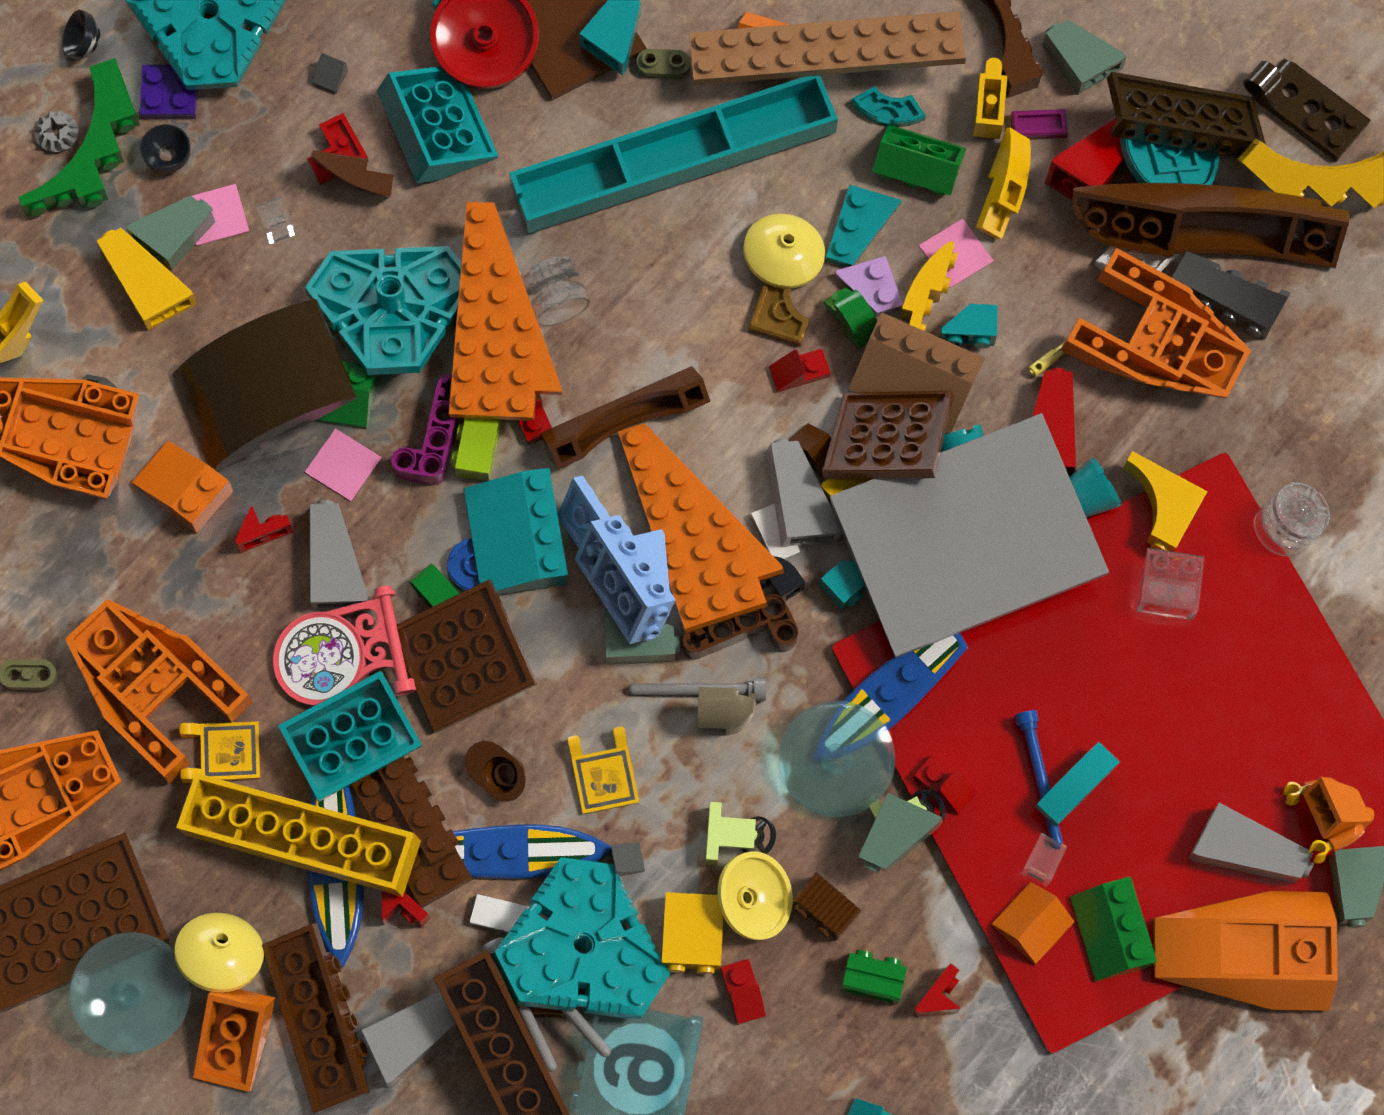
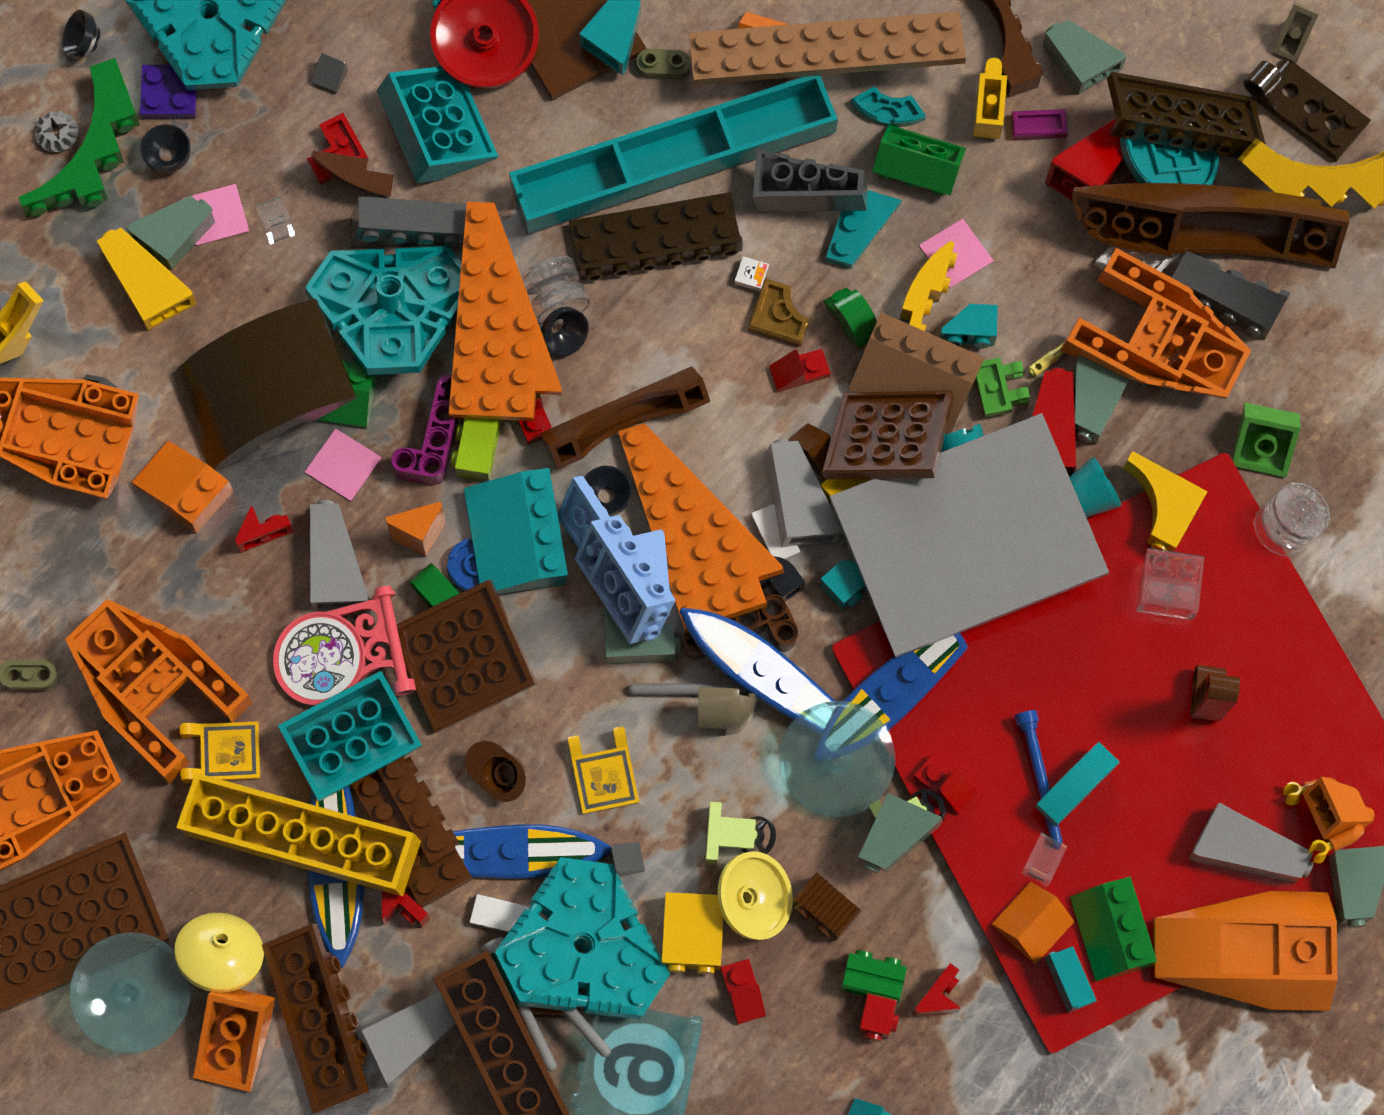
light yellow dish [743,213,825,289] -> none
lavender wing [835,256,903,317] -> none
yellow slope [975,128,1031,239] -> none
none -> dark grey wedge [350,196,466,248]
none -> orange slope [385,501,446,557]
none -> black piece [541,306,589,357]
none -> dark brown bracket [569,192,743,281]
none -> black piece [584,465,632,516]
none -> piece [680,608,840,736]
none -> white tile [734,256,769,292]
none -> dark grey wedge [753,148,868,212]
none -> red brick [858,994,899,1042]
none -> bright green plate [976,358,1030,418]
none -> teal panel [1045,946,1097,1013]
none -> sand green slope [1073,355,1129,444]
none -> reddish brown beam [1190,665,1240,721]
none -> bright green slope [1232,402,1301,477]
none -> dark tan slope [1272,1,1320,63]

